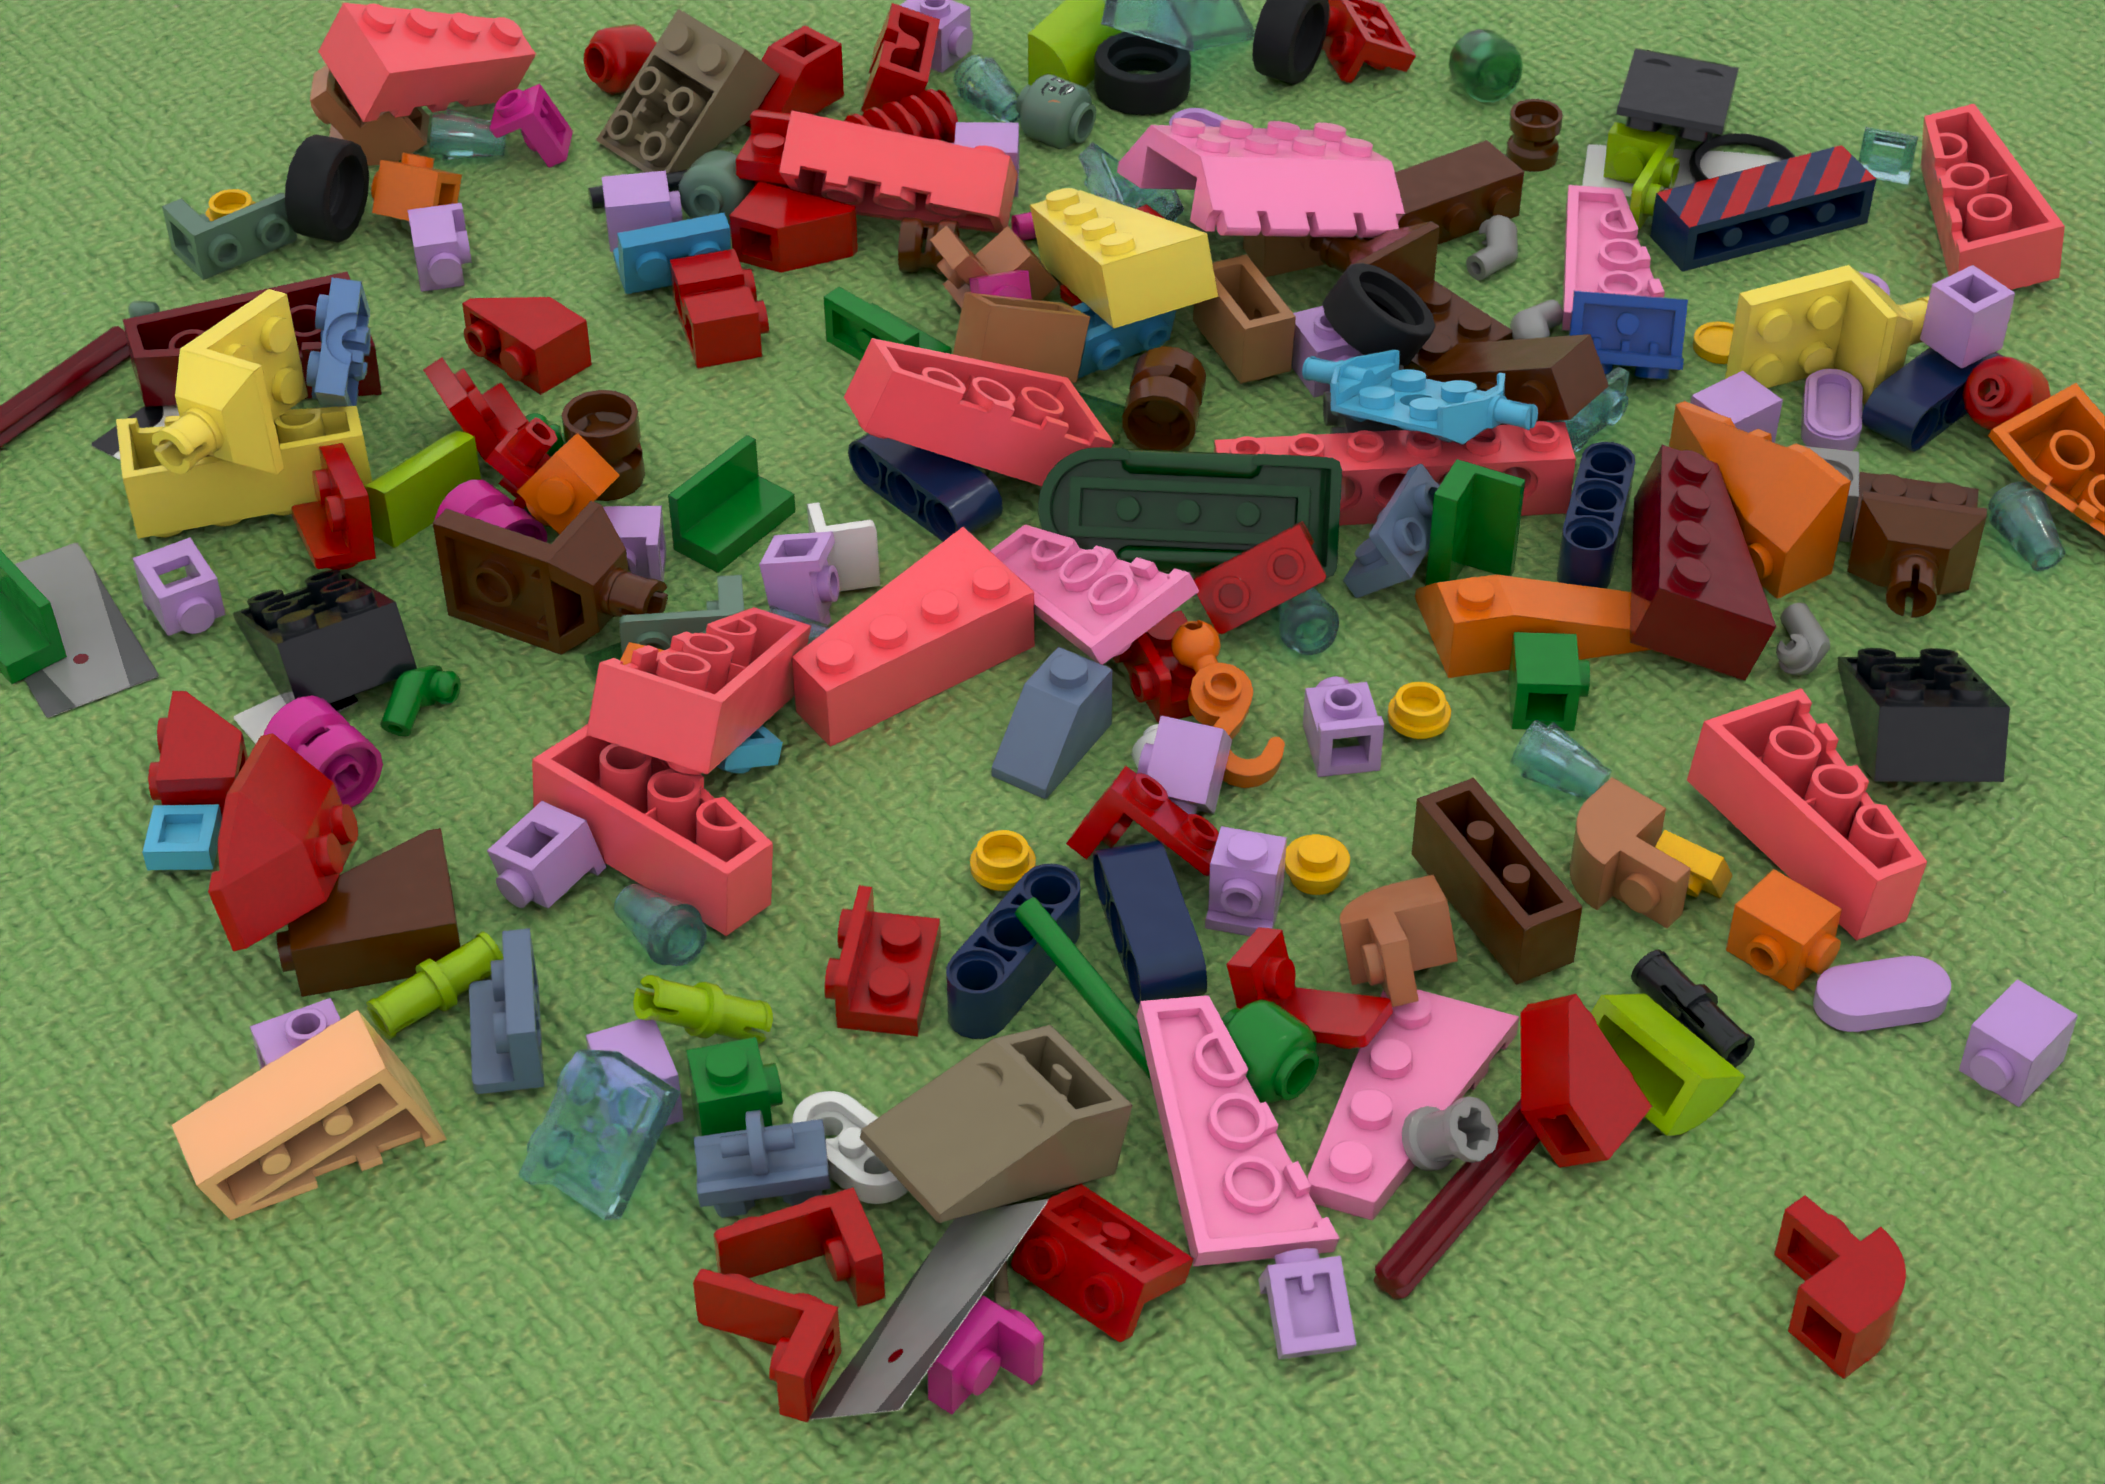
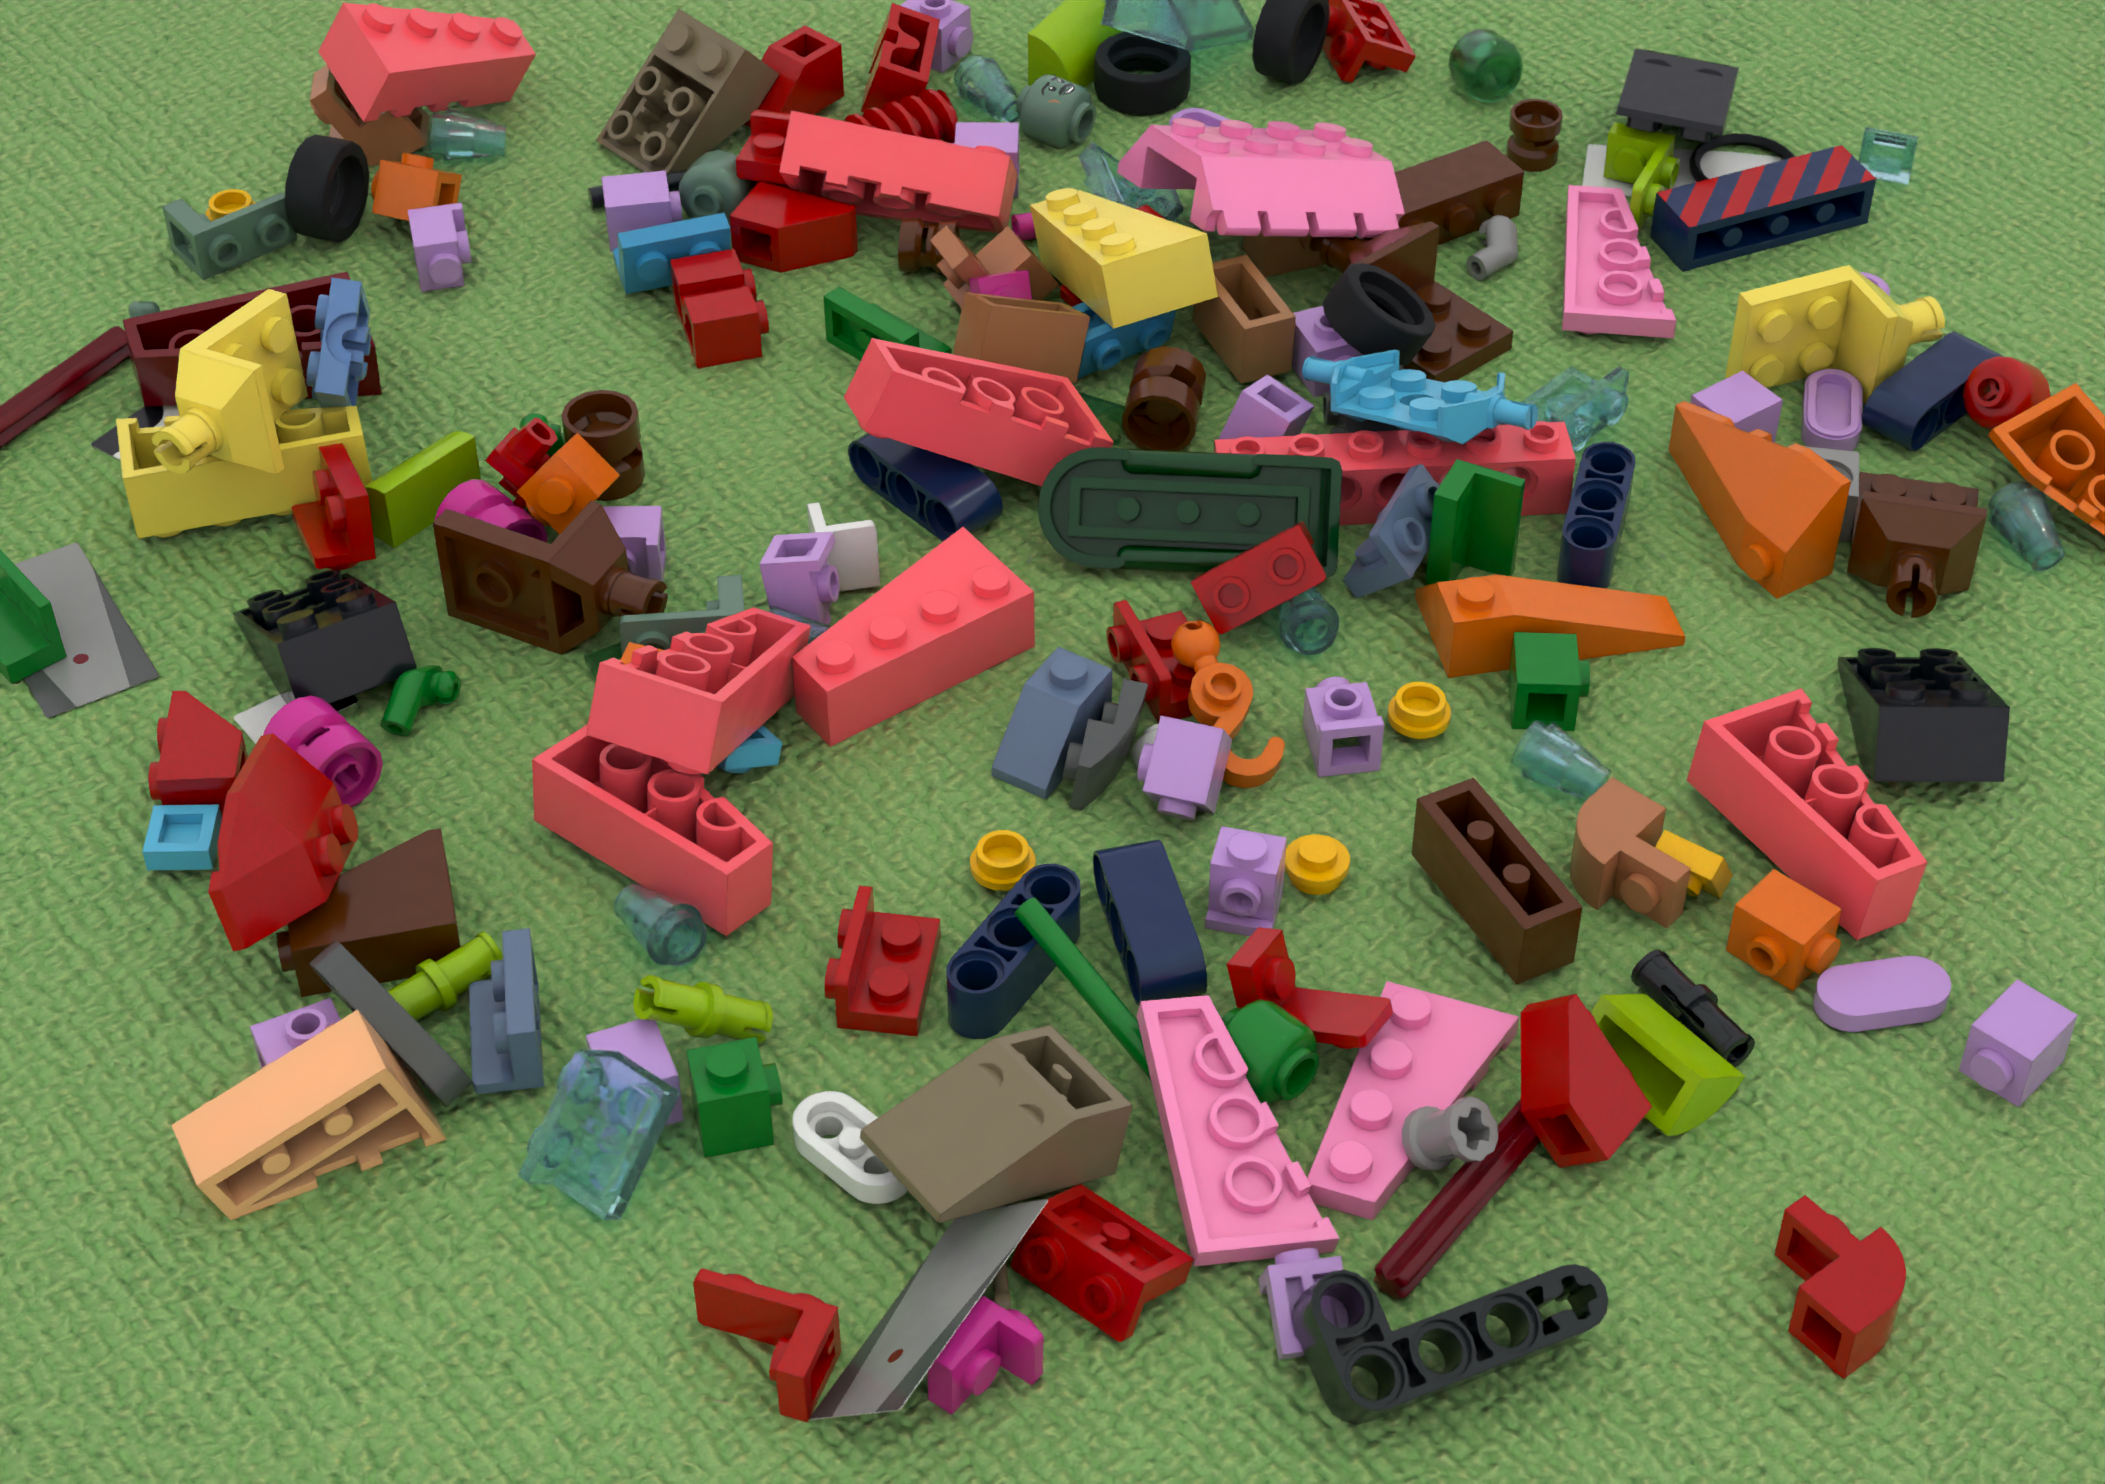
lavender brick [133,538,226,636] -> none
red bracket [423,357,528,462] -> none
red slope [462,297,592,395] -> none
lavender brick [487,801,607,909] -> none
dark pink bracket [489,84,573,168] -> none
red head [584,24,657,94] -> none
green panel [668,435,796,573] -> none
sand blue hips [694,1110,831,1218] -> none
red bracket [714,1187,885,1307] -> none
bright pink wing [990,525,1199,665] -> none
red bracket [1066,766,1219,876] -> none
nougat brick [1340,875,1458,1007] -> none
reddish brown brick [1423,334,1609,421] -> none
light grey arm [1510,300,1563,340] -> none
blue bracket [1569,290,1688,379] -> none
dark red wedge [1630,445,1776,681] -> none
yellow piece [1693,321,1734,364] -> none
light grey arm [1776,603,1830,676] -> none
lavender brick [1920,265,2015,369] -> none
coral wedge [1921,104,2065,290] -> none
none -> dark grey beam [309,940,473,1107]
none -> dark grey slope [1062,679,1148,810]
none -> lavender brick [1218,374,1315,440]
none -> black beam [1292,1264,1608,1424]

